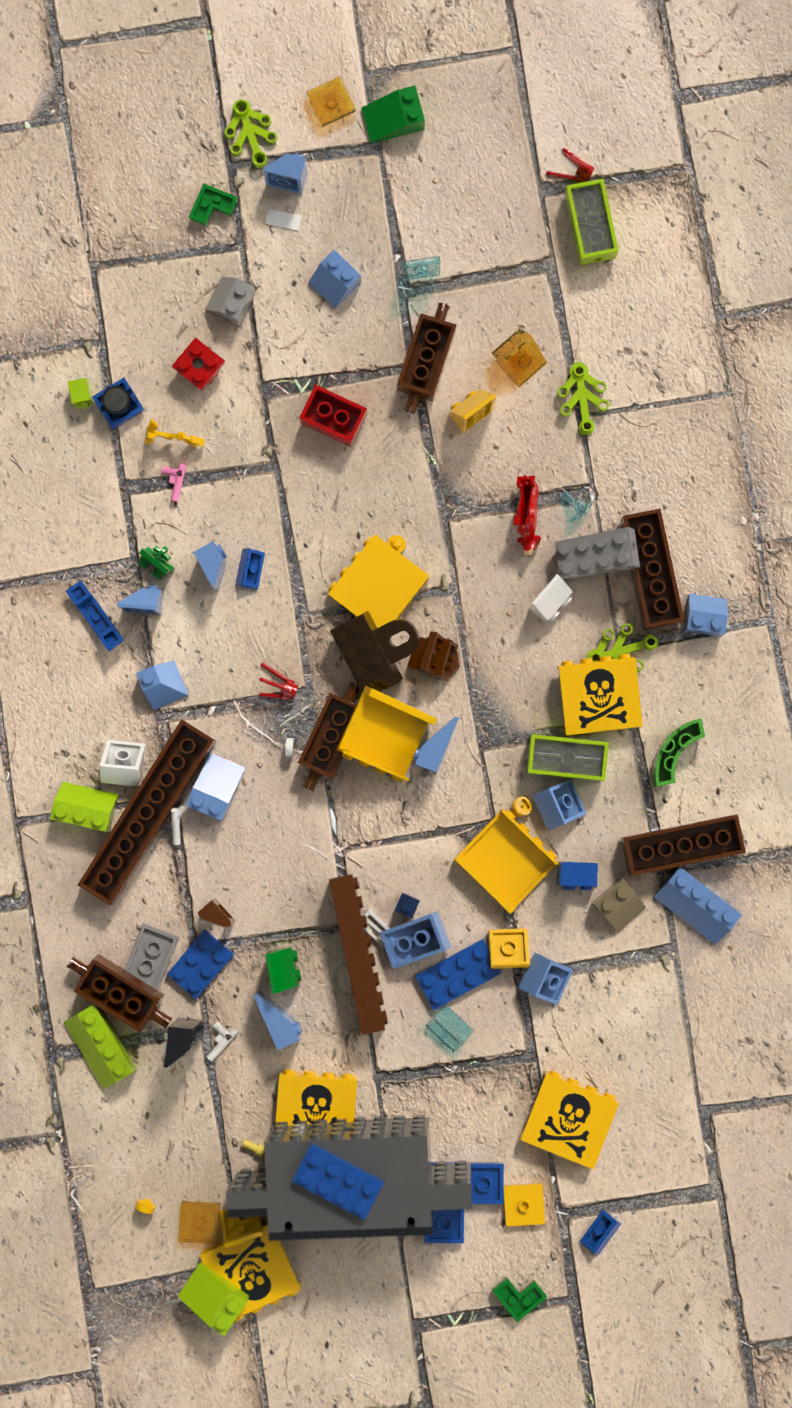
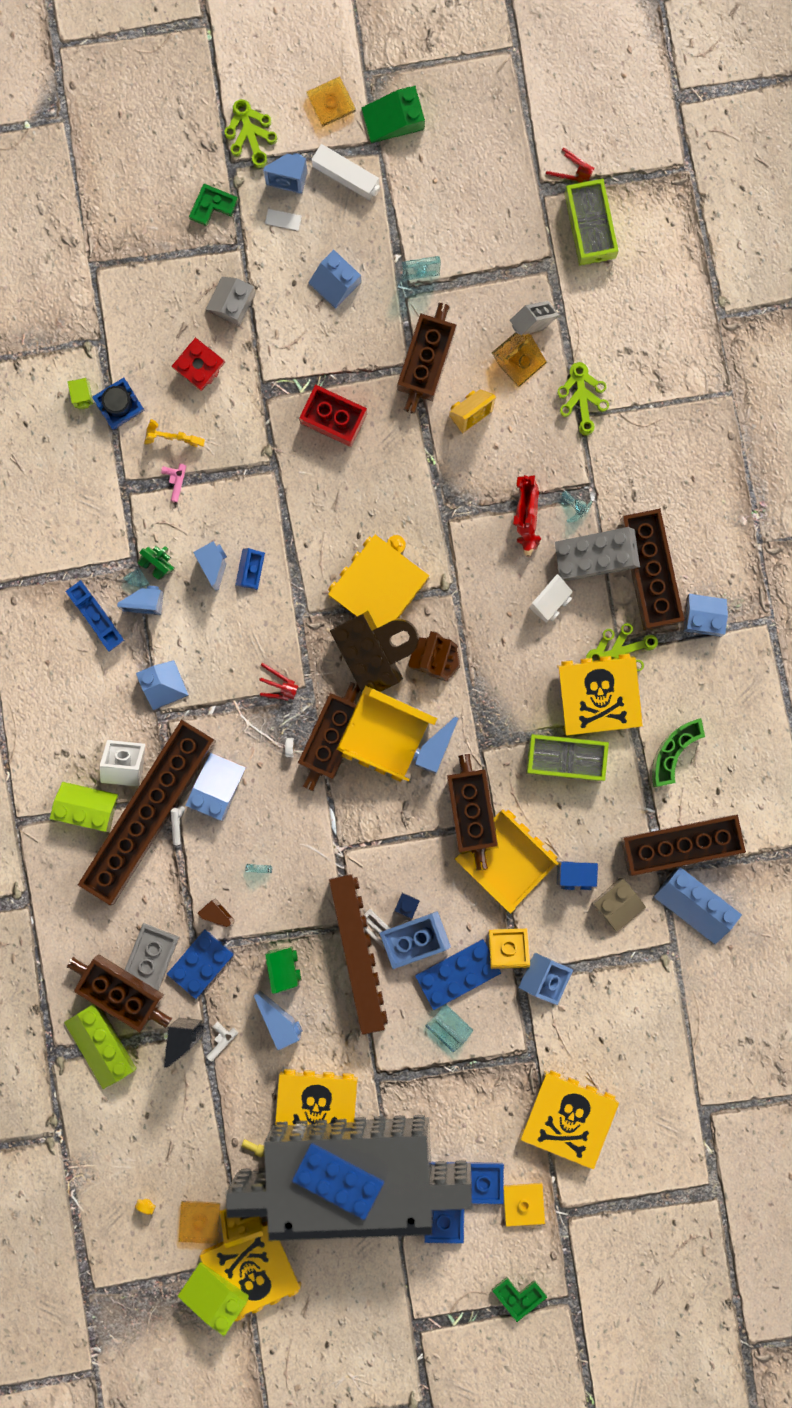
yellow tile [512,797,532,817] -> none
medium blue slope [532,779,586,830] -> none
blue slope [580,1210,621,1255] -> none
none -> clear light blue tile [123,568,150,587]
none -> clear light blue tile [245,864,273,873]
none -> white brick [311,144,380,201]
none -> reddish brown brick [447,754,499,871]
none -> light grey brick [510,301,559,335]

